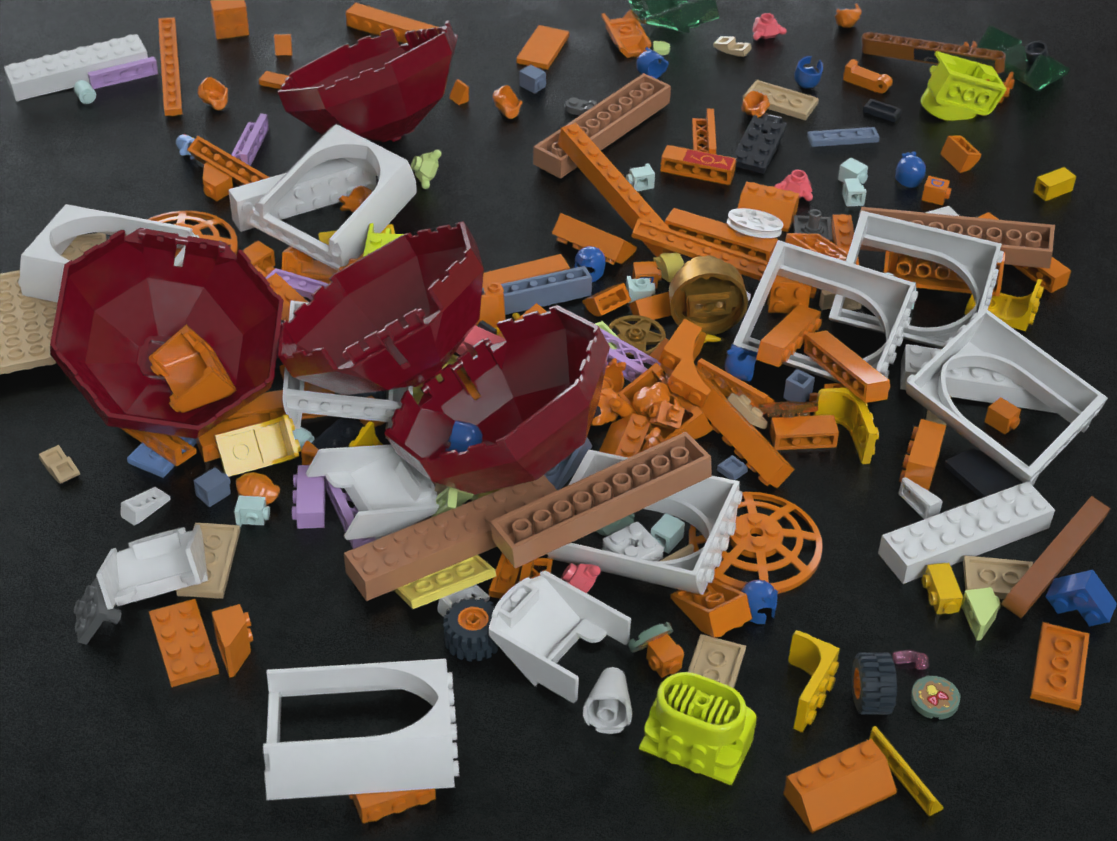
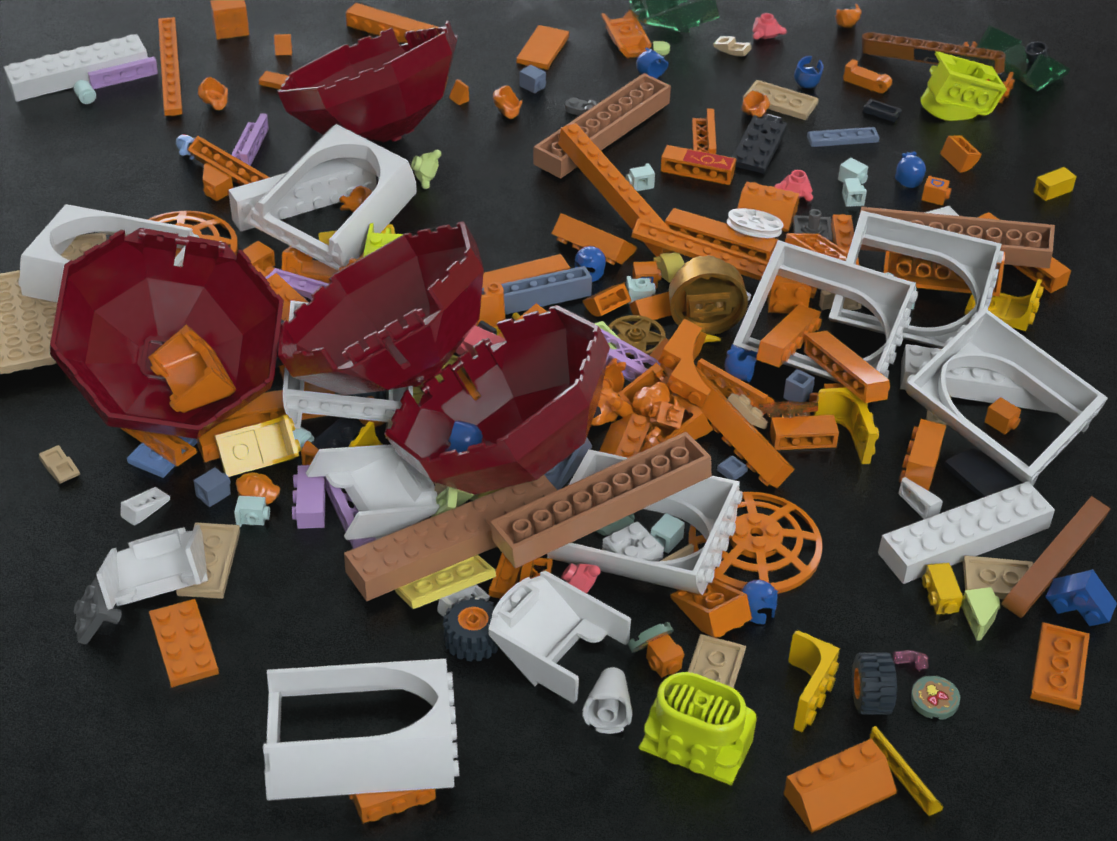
orange slope [212,604,253,678] -> none

